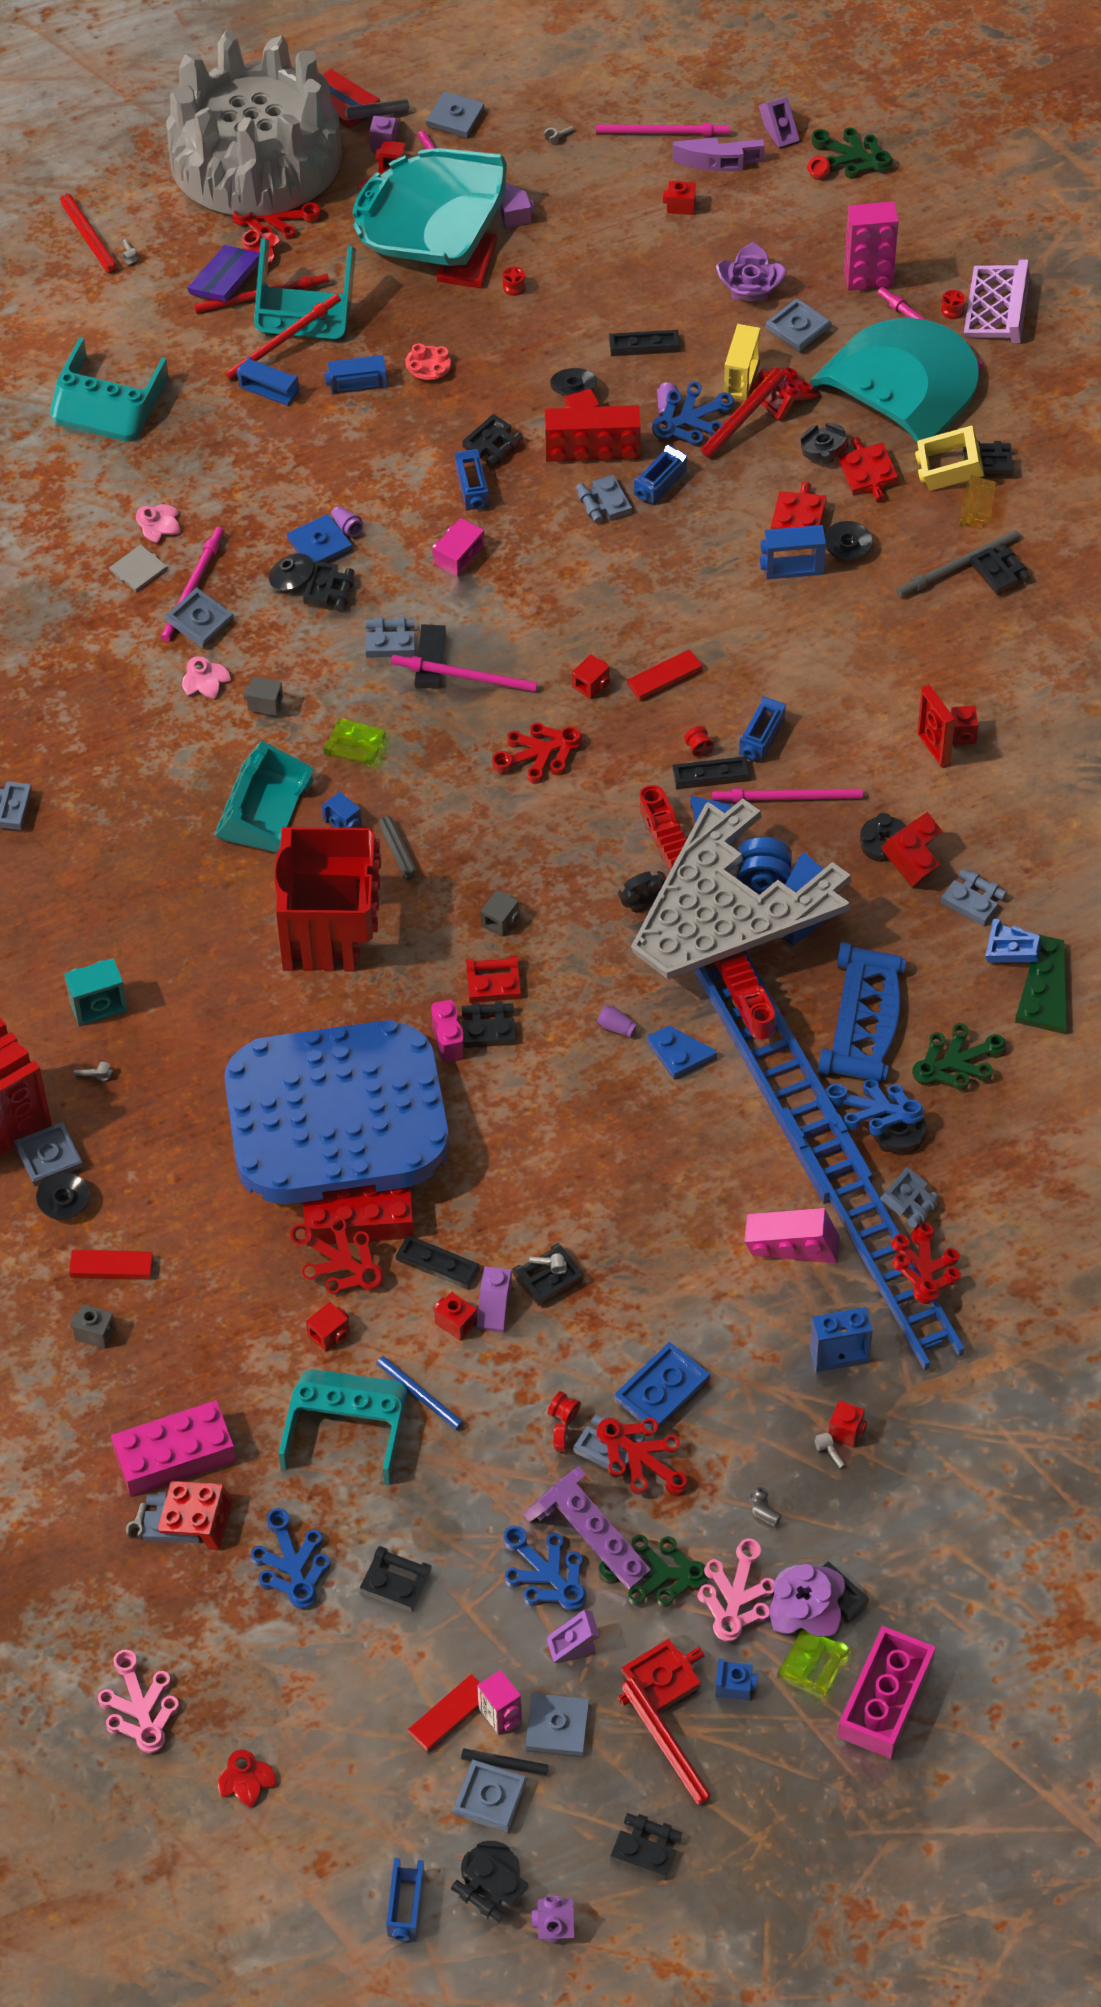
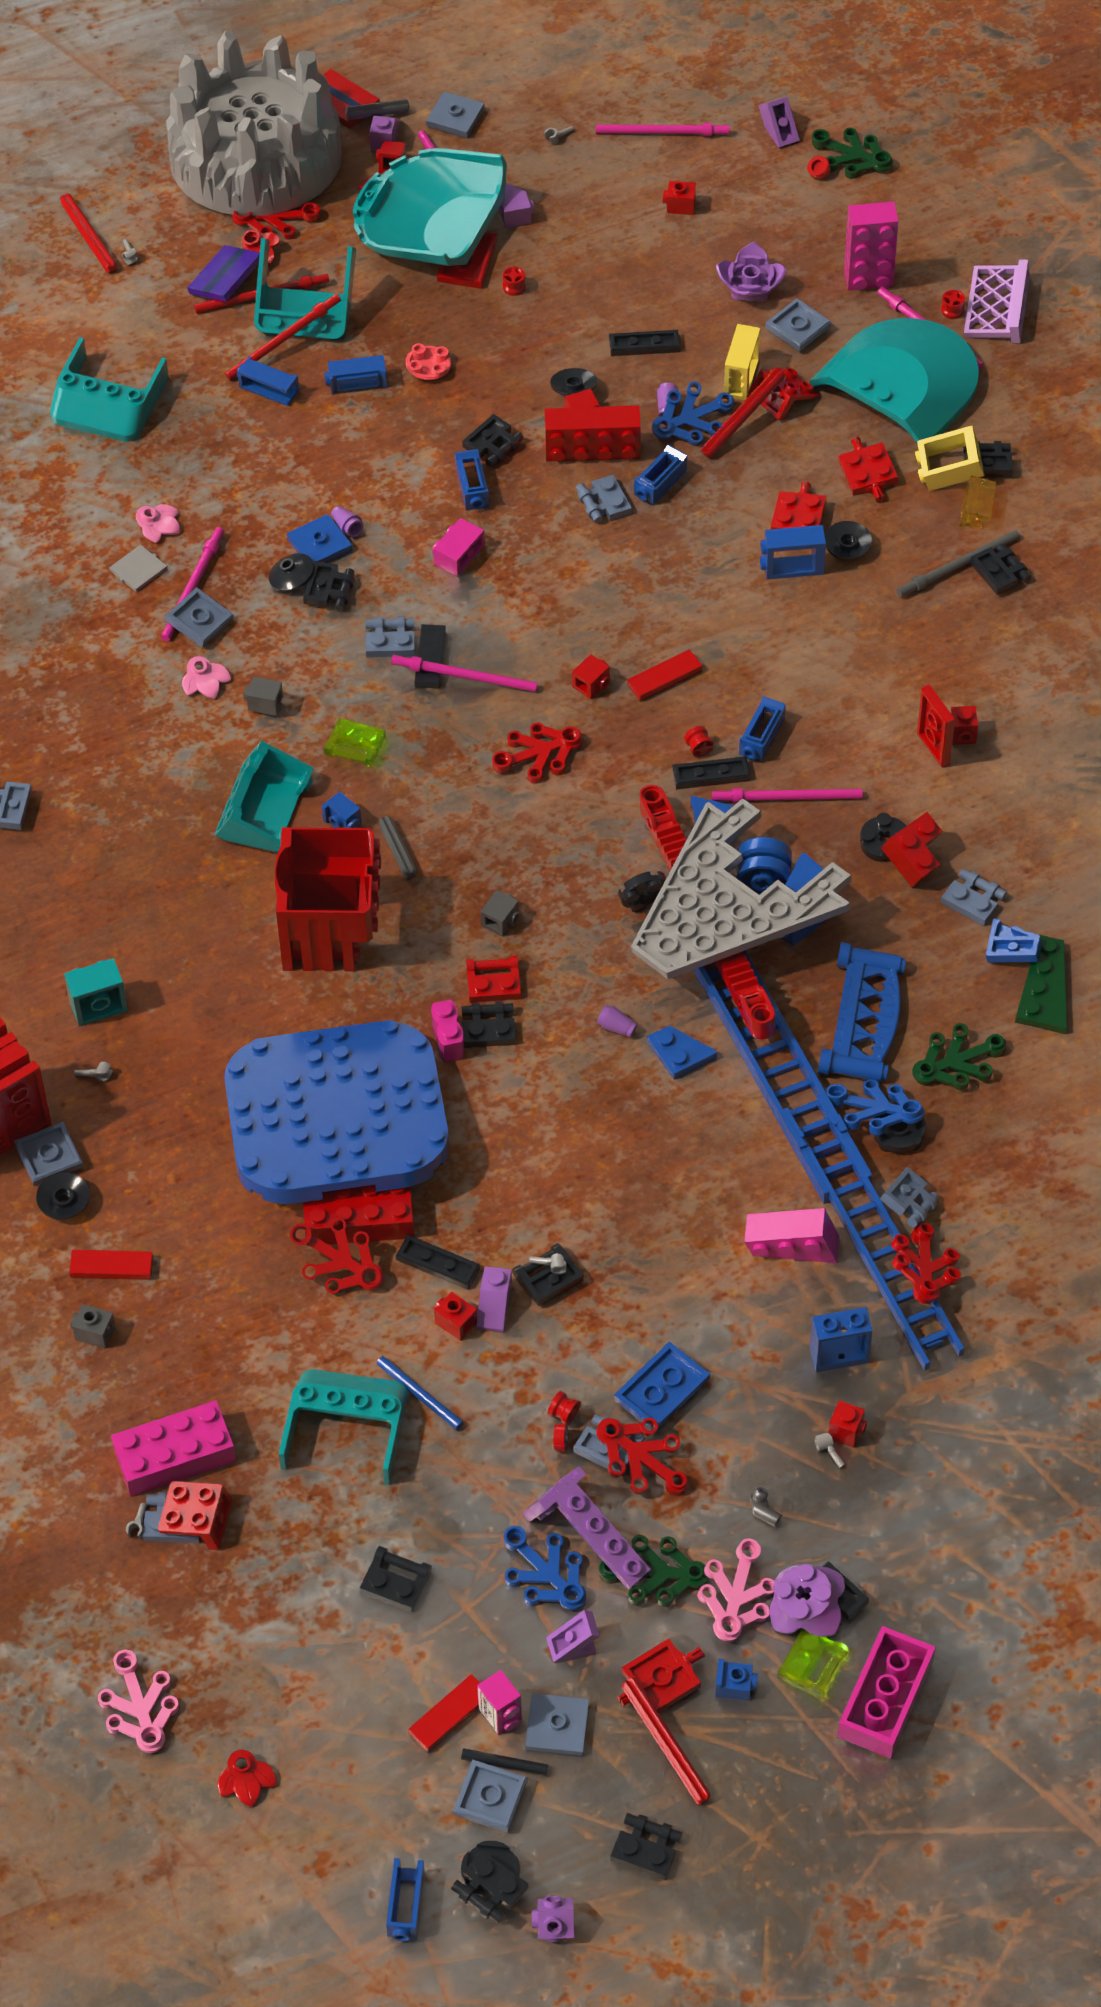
blue plant [251,1508,330,1609] -> none
red brick [306,1302,350,1352] -> none
medium lavender slope [673,137,764,171] -> none
black plate [801,423,849,464] -> none

